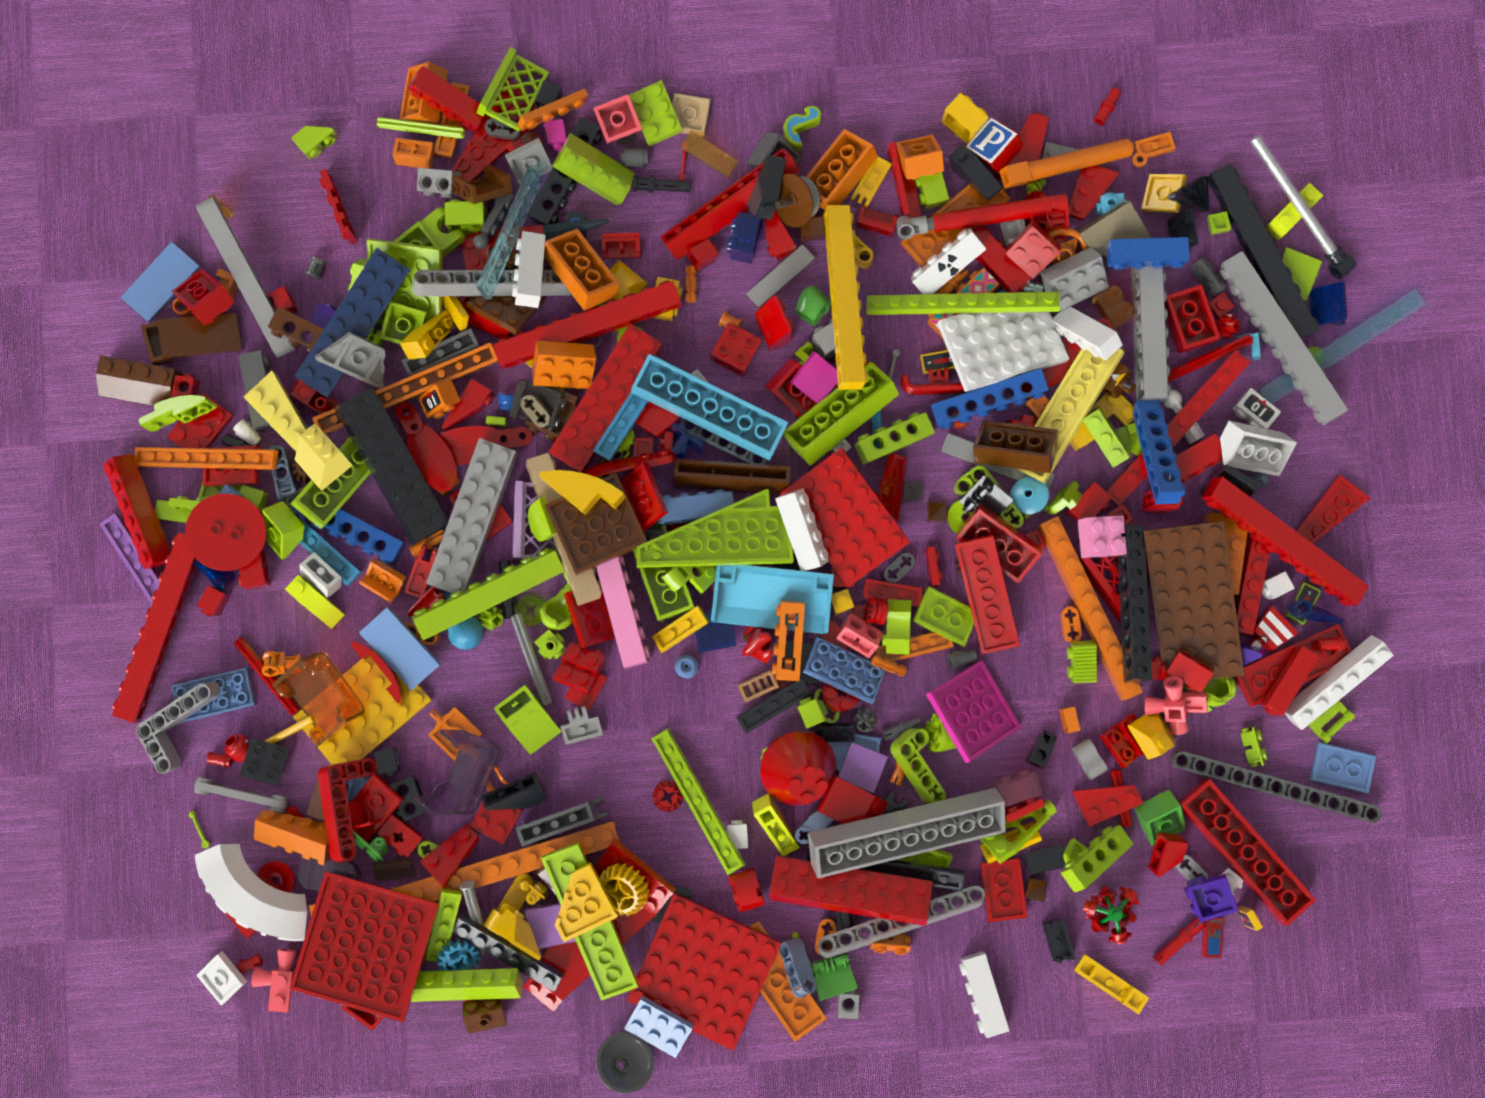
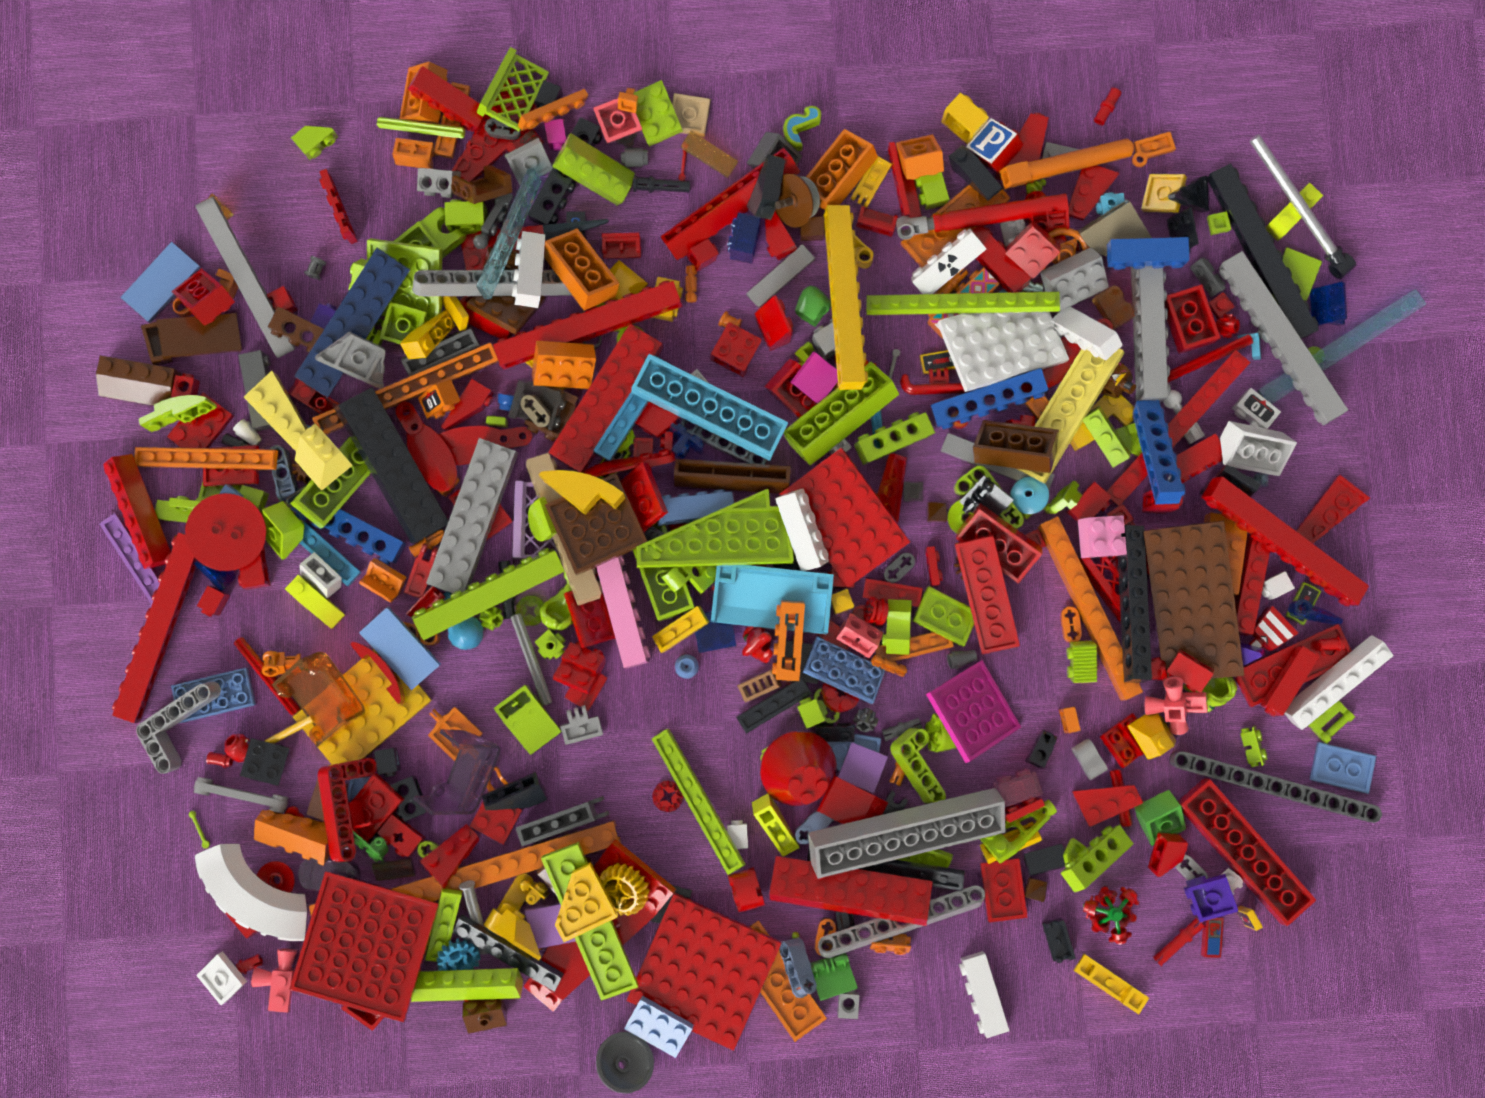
none -> orange tile [618,87,638,113]

